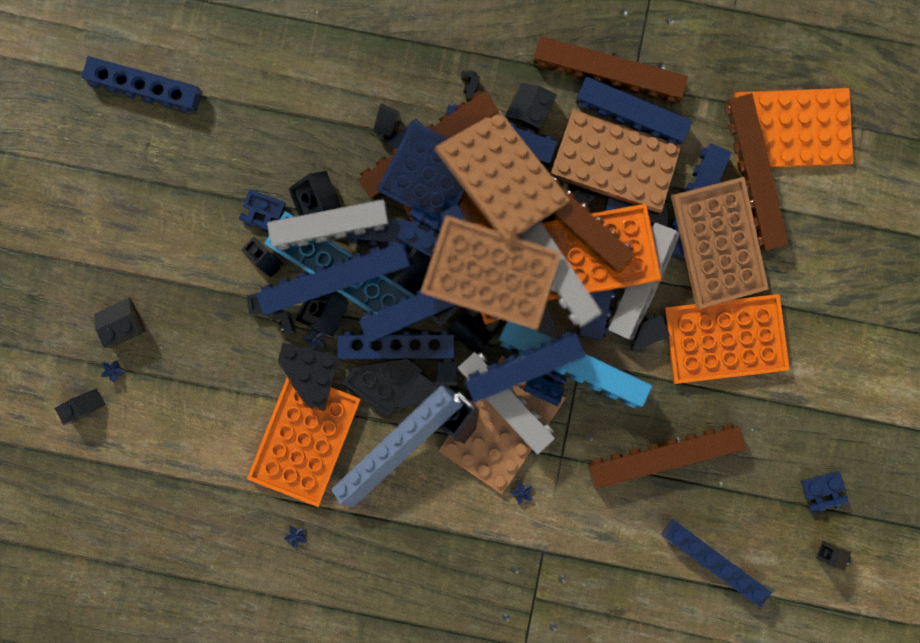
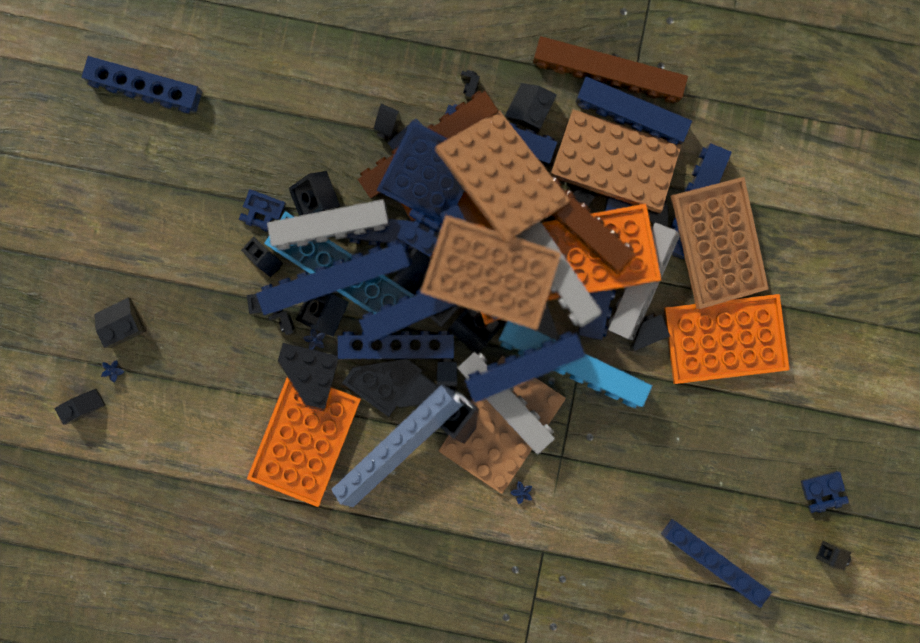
dark blue plant [284,525,307,548] -> none
dark blue plate [523,371,567,406] -> none
reddish brown brick [588,423,746,489] -> none
reddish brown brick [724,93,789,251] -> none
orange plate [734,88,853,169] -> none

